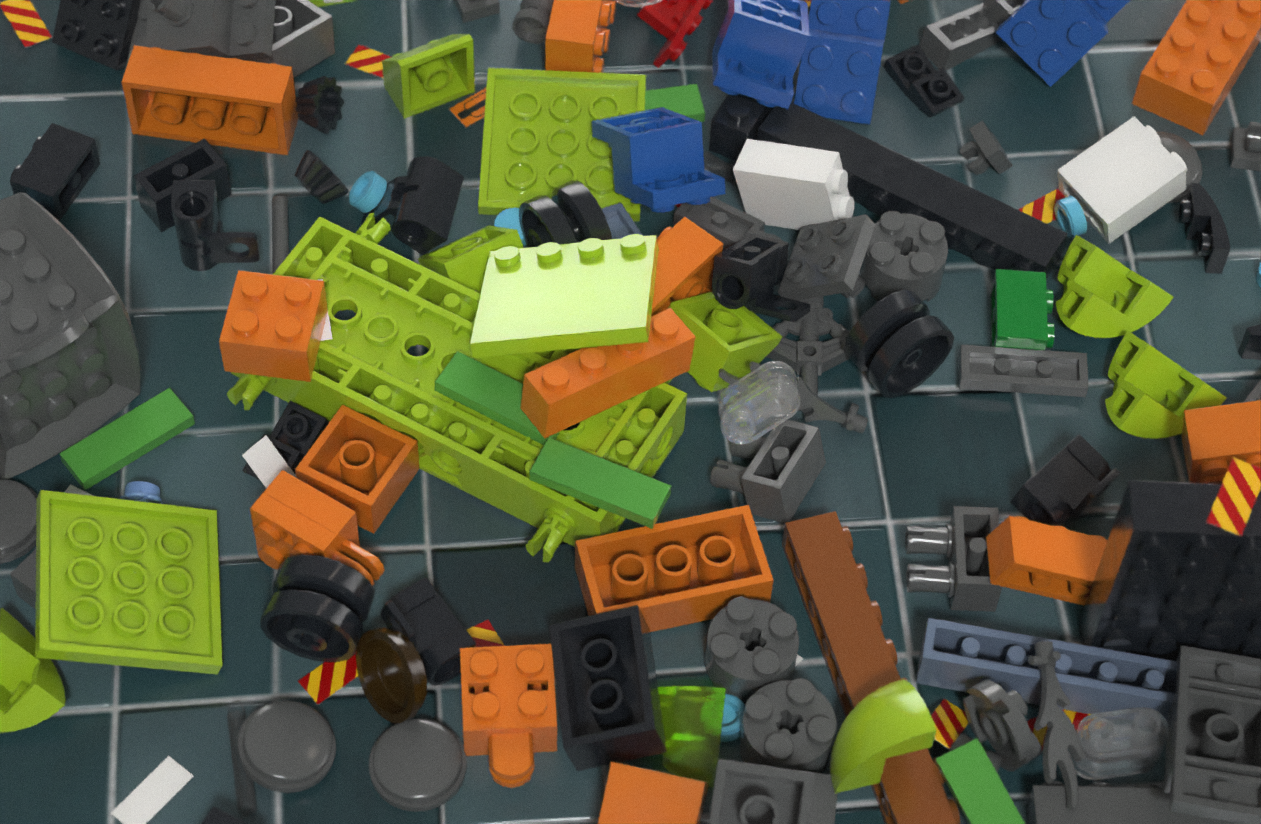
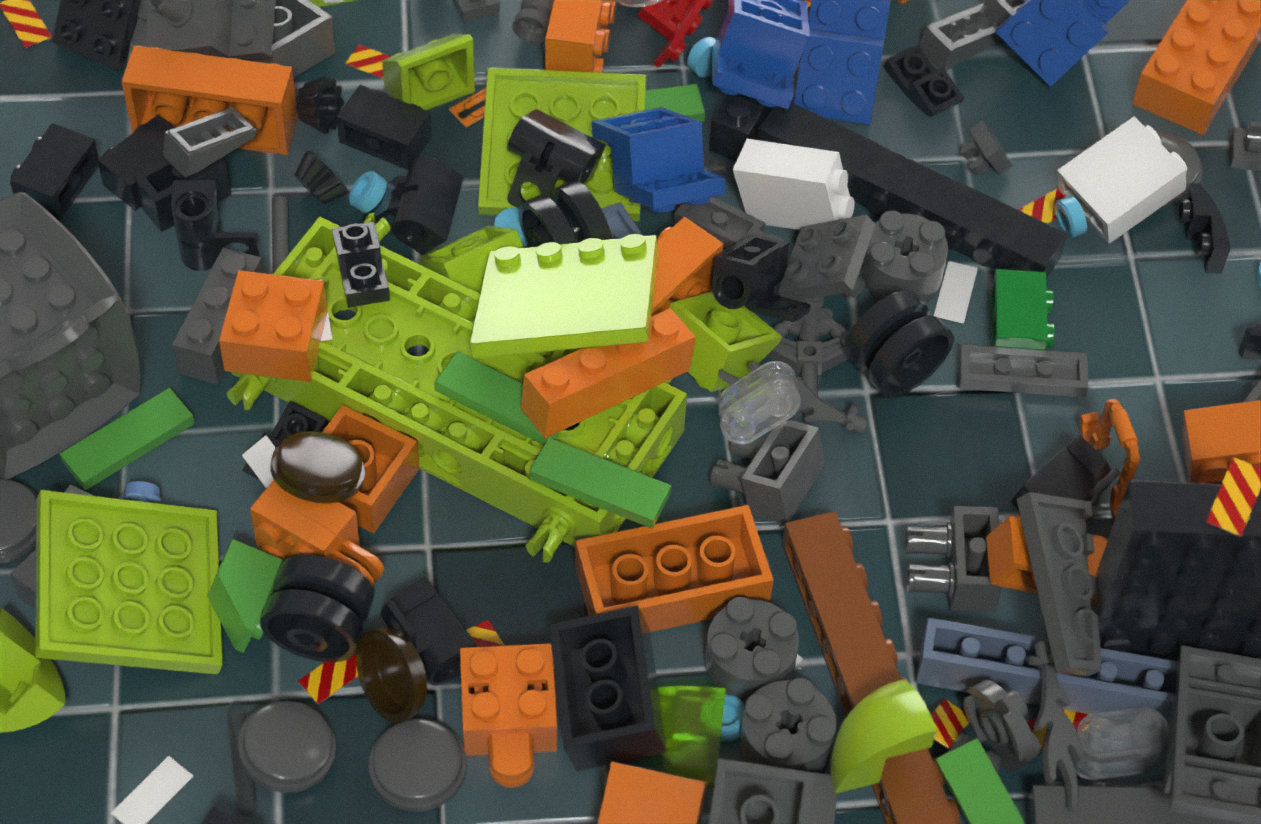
lime brick [1055,235,1174,338] -> none
lime brick [1105,331,1227,439] -> none
none -> black brick [97,114,175,211]
none -> dark grey slope [163,107,257,177]
none -> dark grey brick [172,247,265,385]
none -> bright green slope [207,539,283,653]
none -> dark brown piece [270,432,365,503]
none -> black slope [332,222,390,308]
none -> black brick [336,84,432,170]
none -> black piece [507,109,606,208]
none -> medium azure tile [687,37,716,78]
none -> white sticker [934,261,978,324]
none -> dark grey wing [1017,492,1102,676]
none -> orange piece [1079,399,1141,522]

